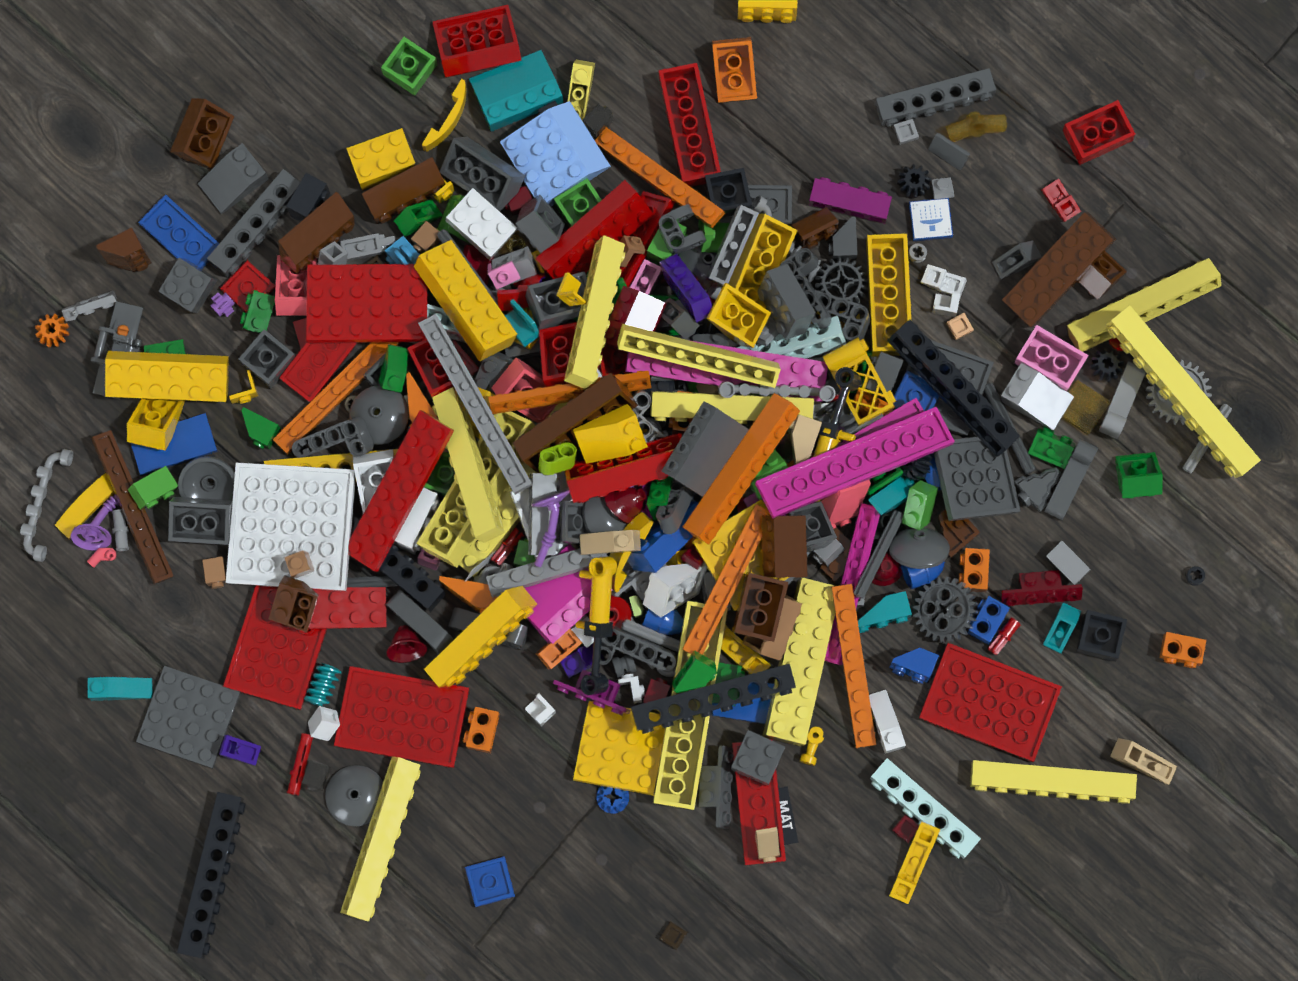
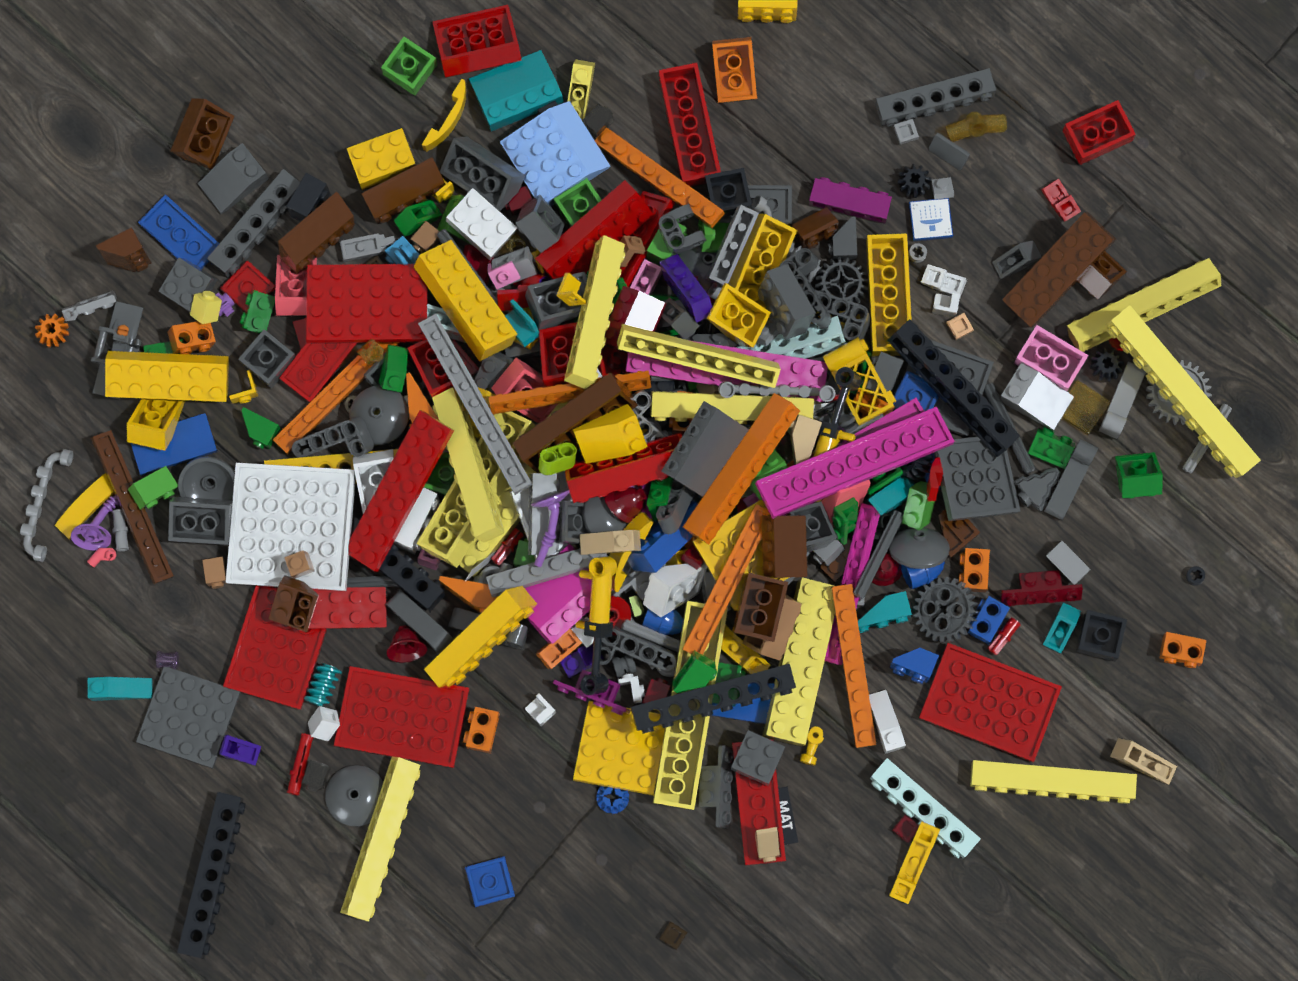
light grey brick [318,241,348,265] -> none
none -> clear purple bush [156,650,179,669]
none -> orange brick [168,321,216,354]
none -> light yellow brick [190,291,222,324]
none -> clear yellow piece [357,338,384,366]
none -> green bracket [832,497,858,545]
none -> red slope [927,457,943,501]

